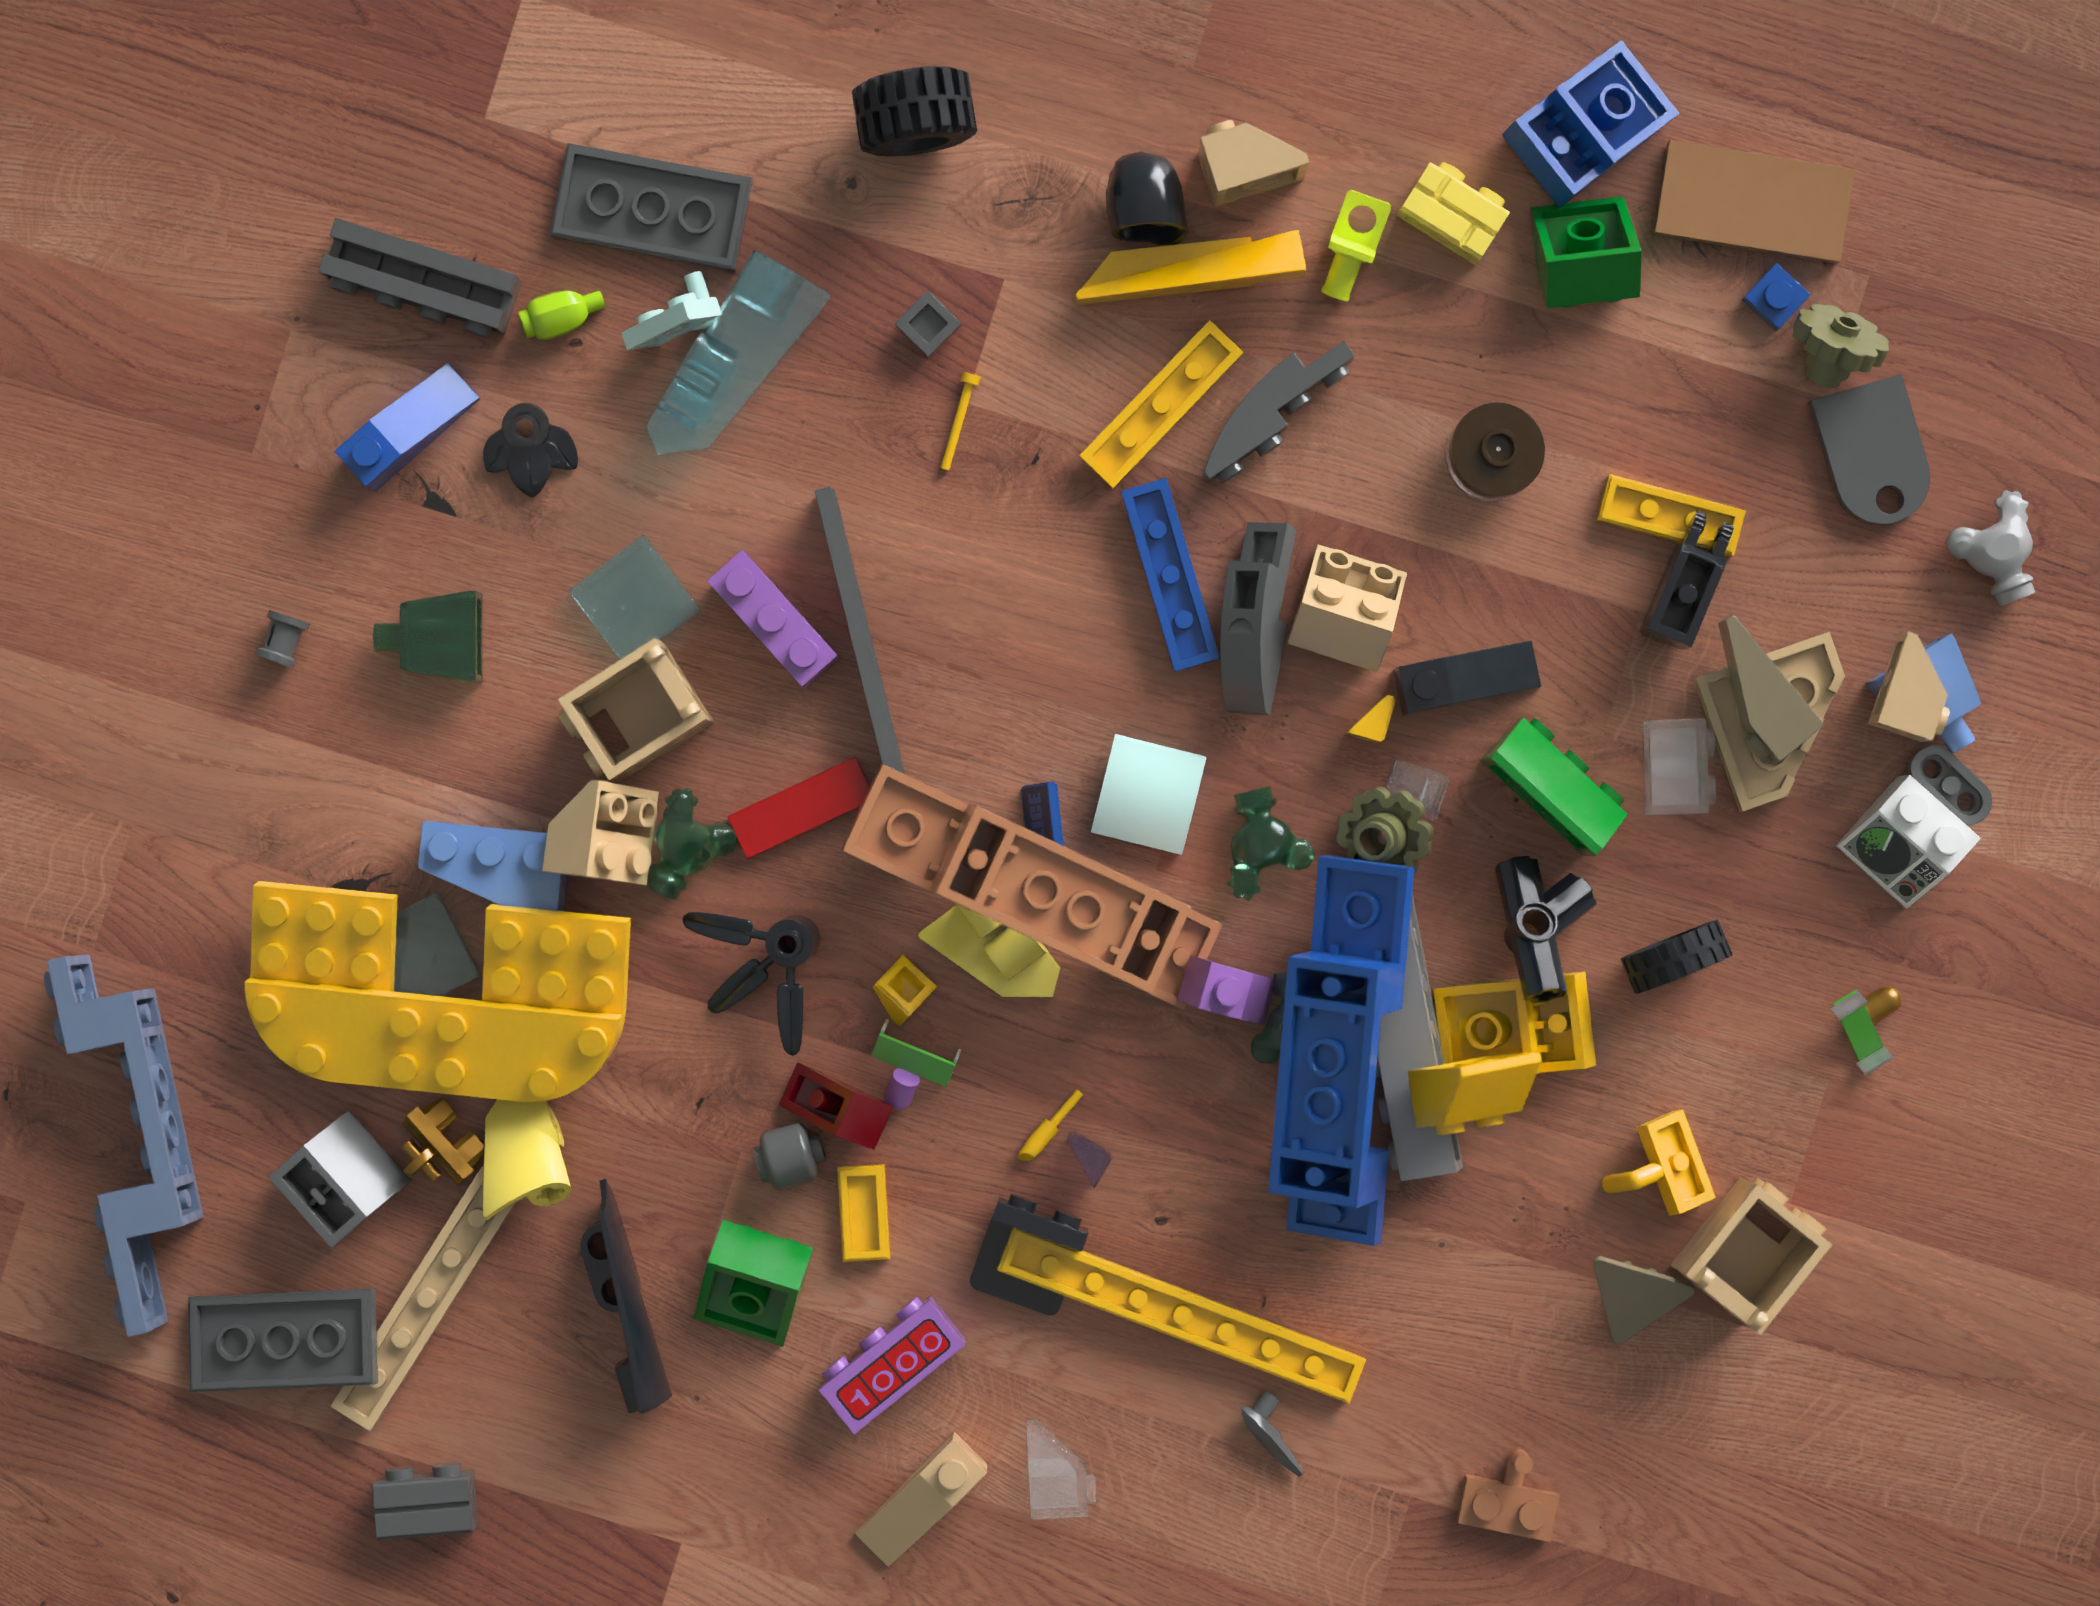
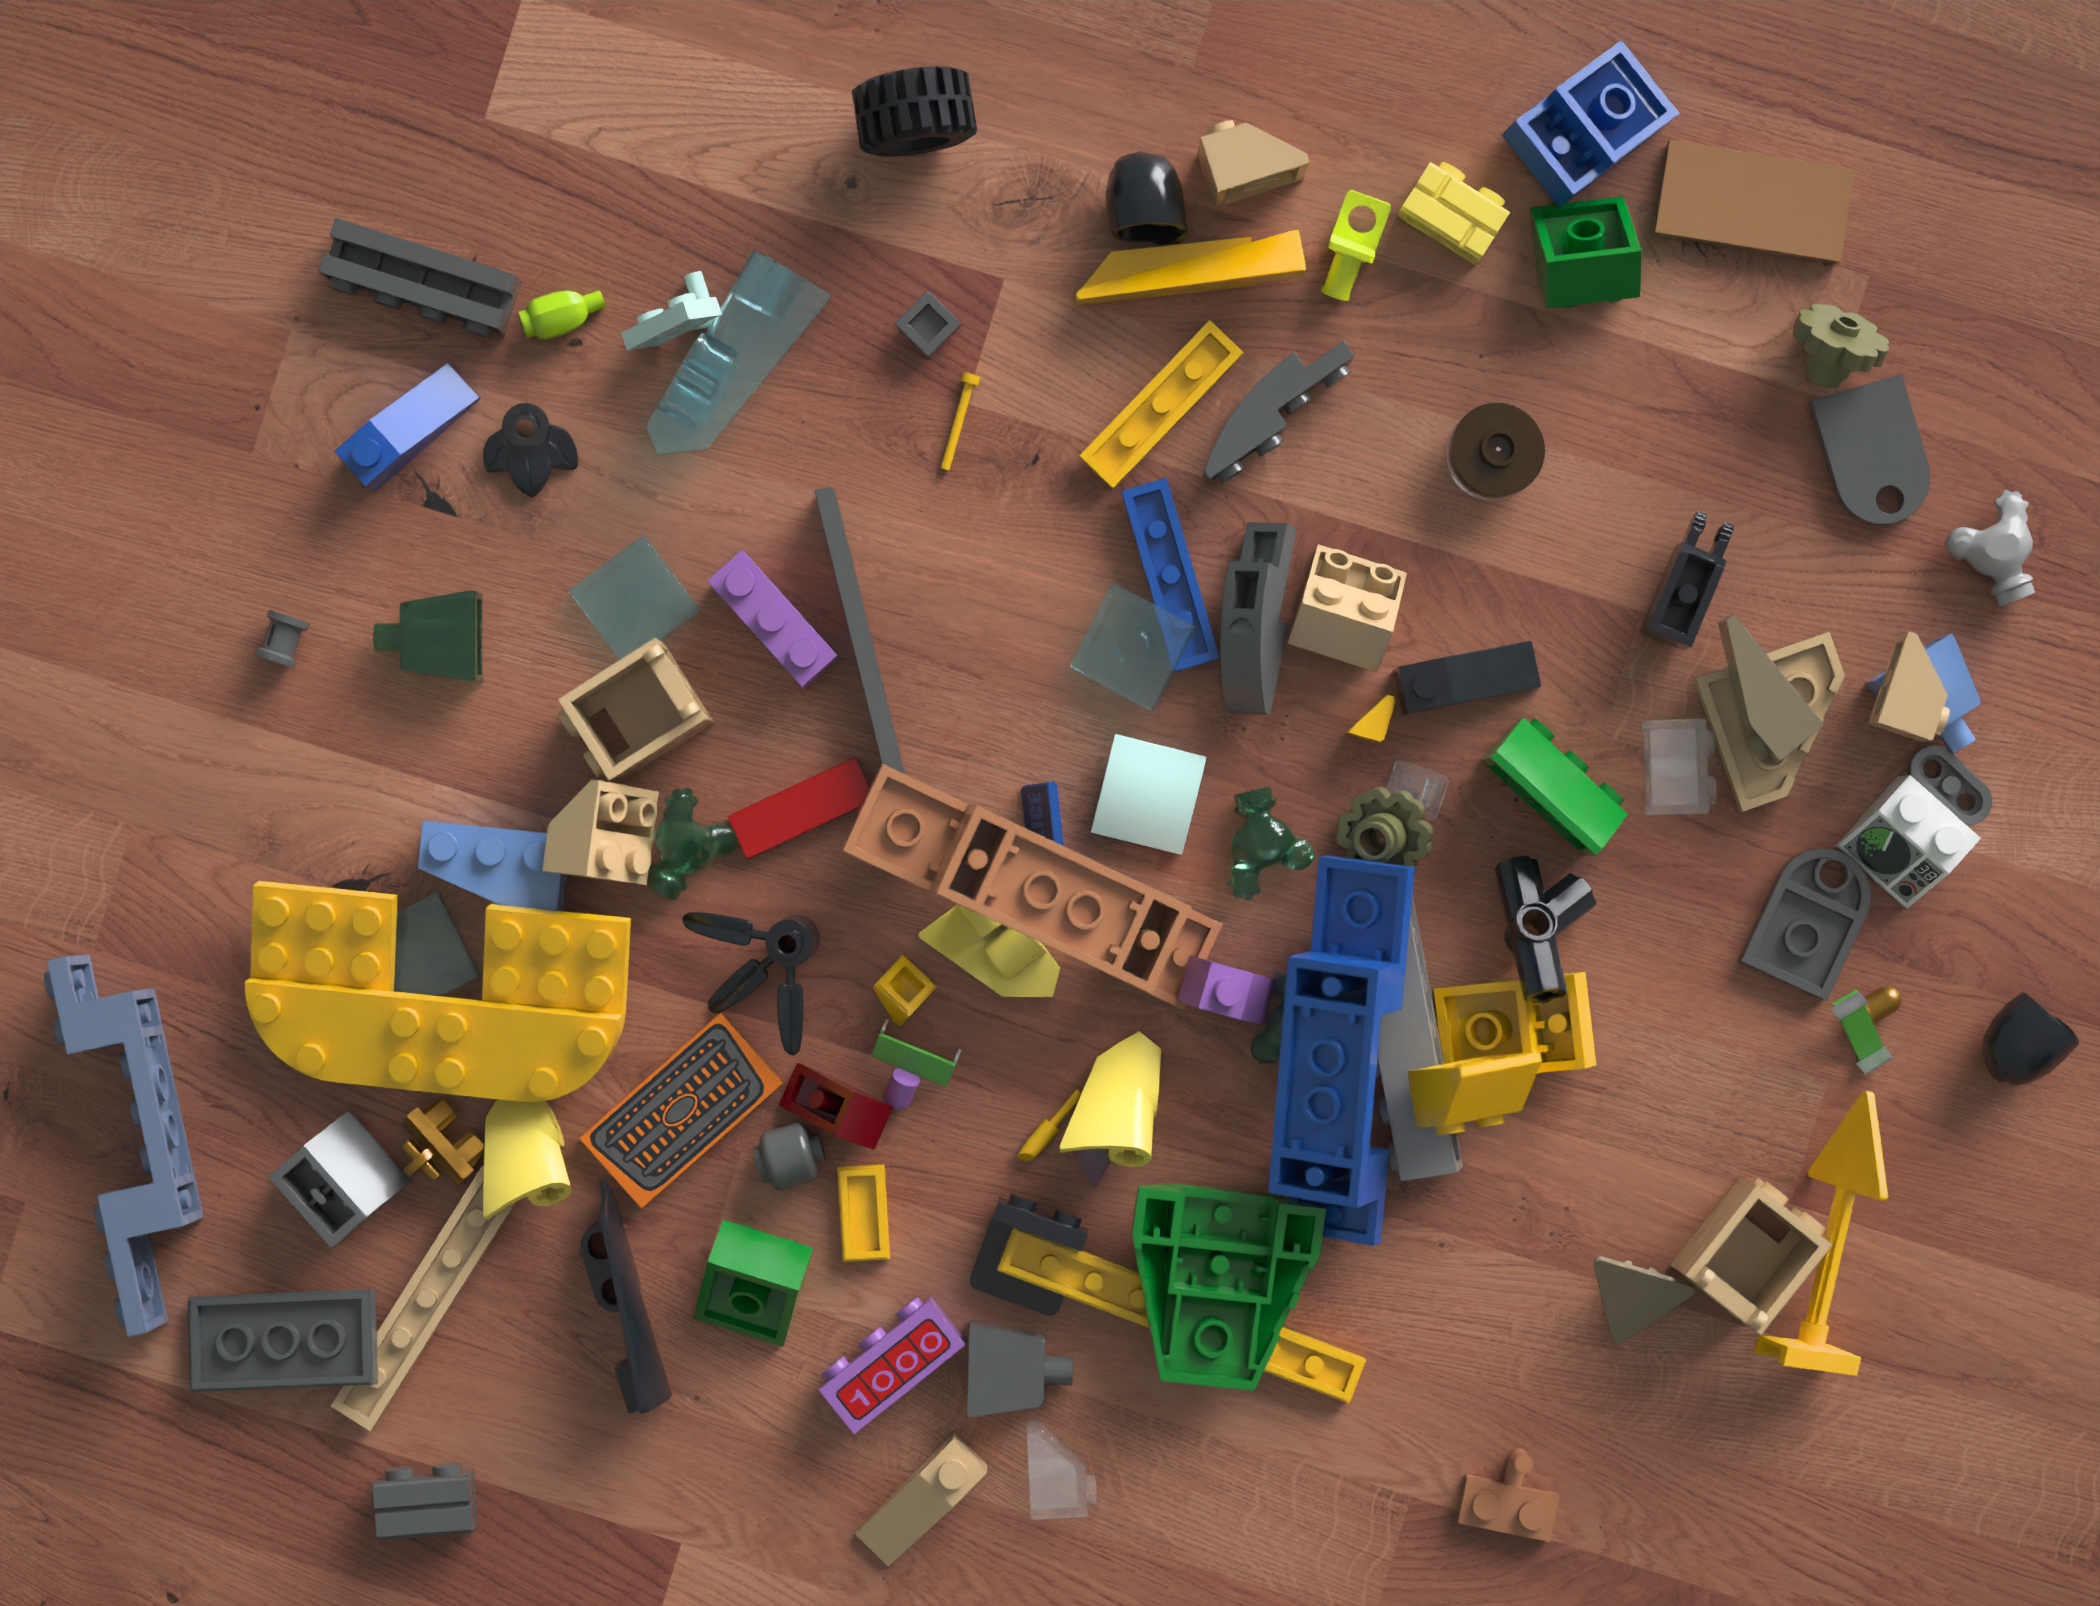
dark grey tile [550,143,753,272] -> none
dark grey bar [1241,1391,1304,1477] -> none
yellow tile [1596,474,1746,557] -> none
yellow plate [1602,1109,1716,1216] -> none
black tyre [1621,919,1733,994] -> none
blue plate [1742,263,1811,331] -> none
none -> tile [579,1012,784,1209]
none -> dark grey torso [967,1321,1073,1417]
none -> light yellow panel [1059,1031,1162,1167]
none -> clear light blue tile [1070,583,1196,711]
none -> green wedge [1131,1183,1326,1391]
none -> dark grey tile [1738,849,1871,1001]
none -> yellow piece [1754,1091,1888,1376]
none -> black piece [1982,991,2079,1085]

